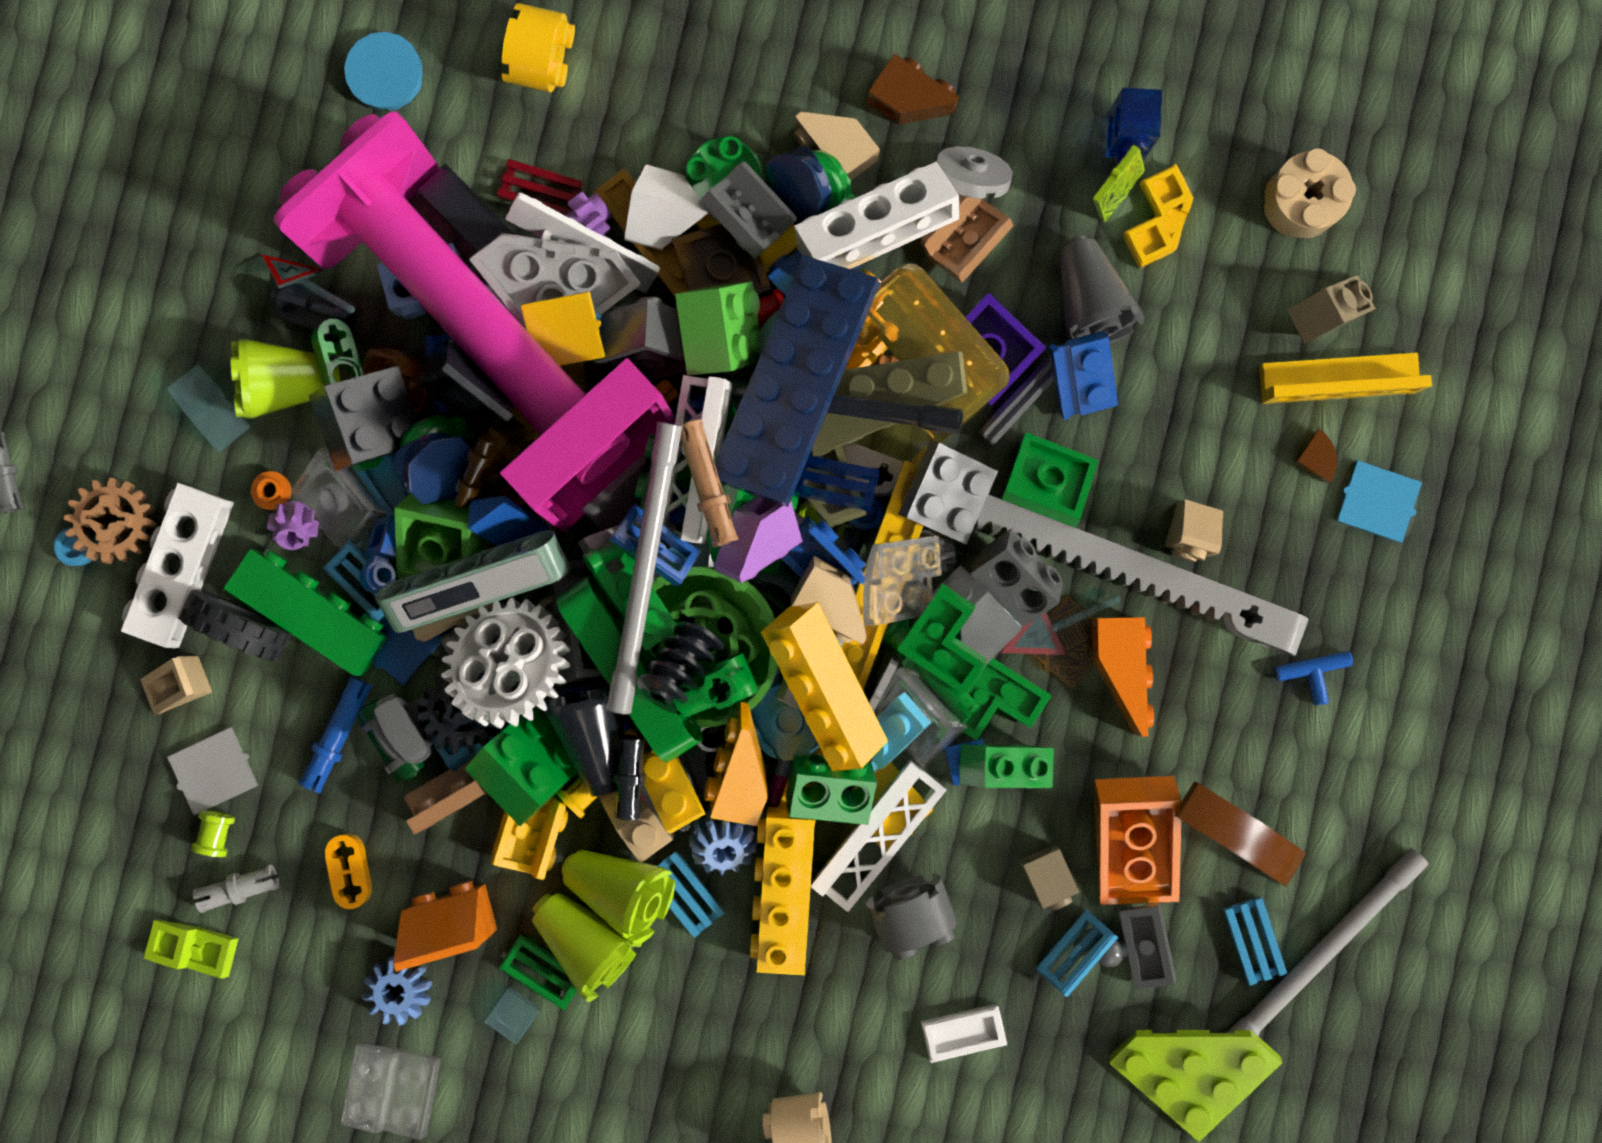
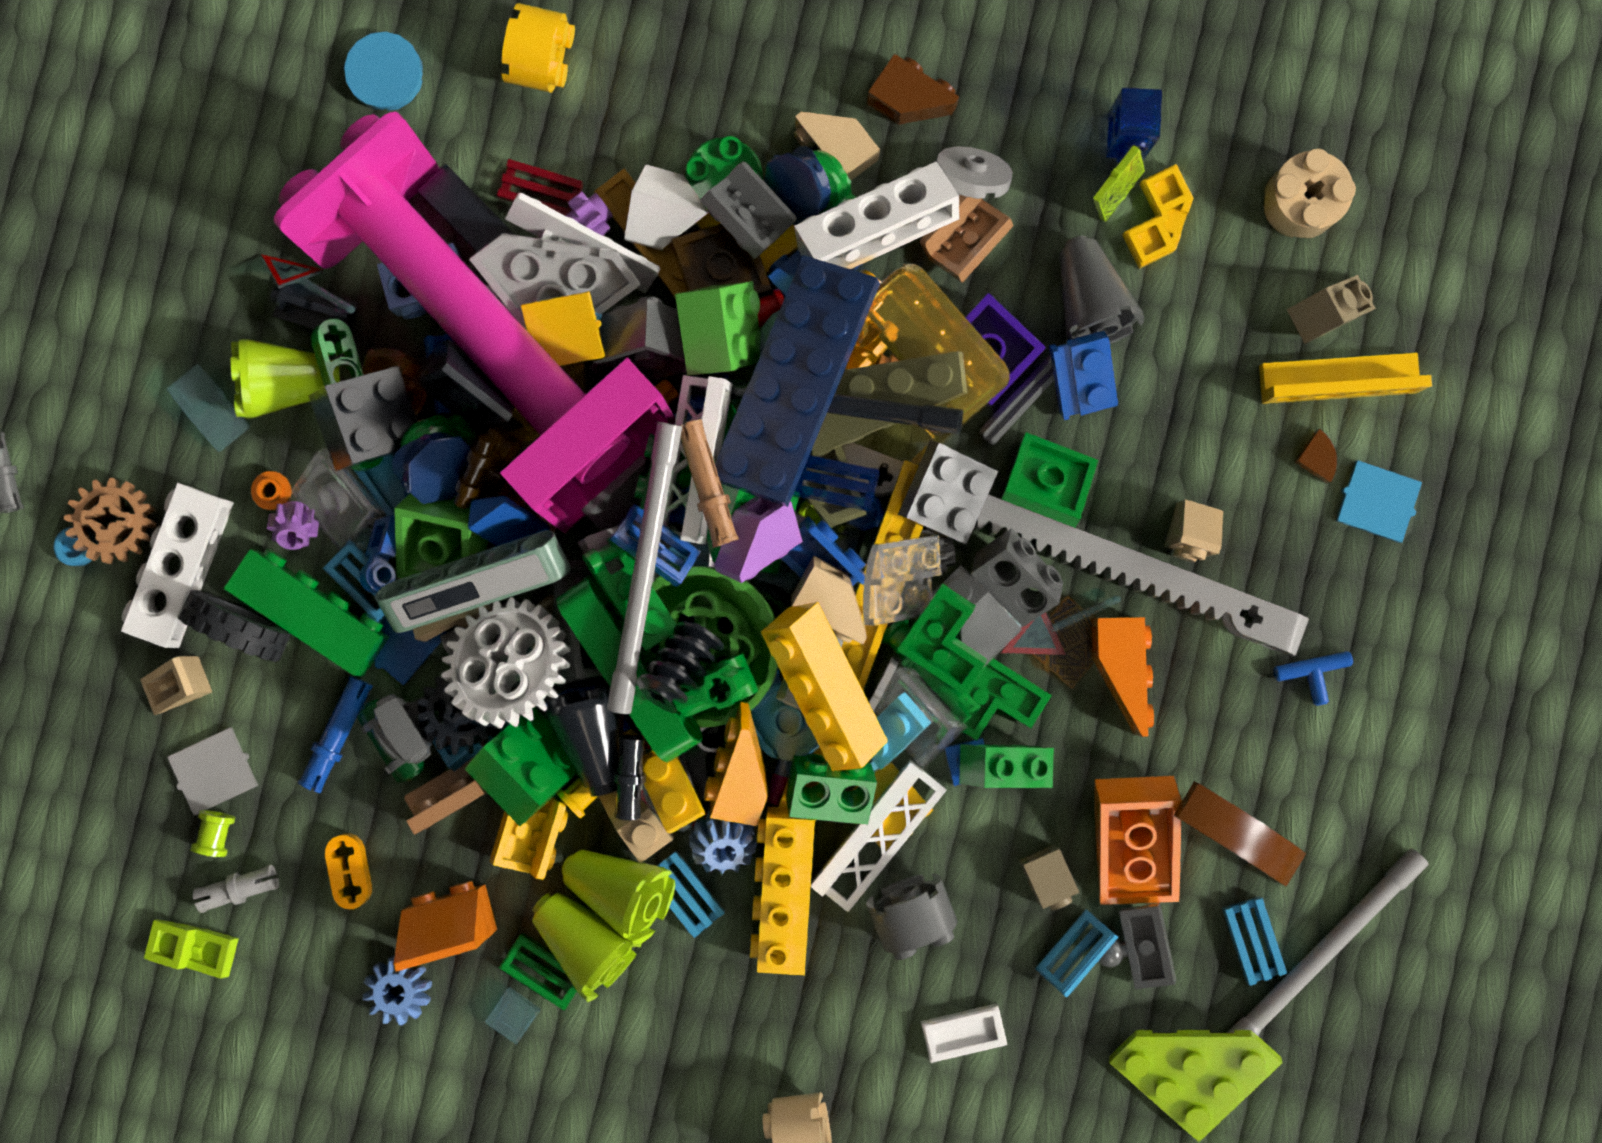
clear slope [341,1044,441,1140] -> none

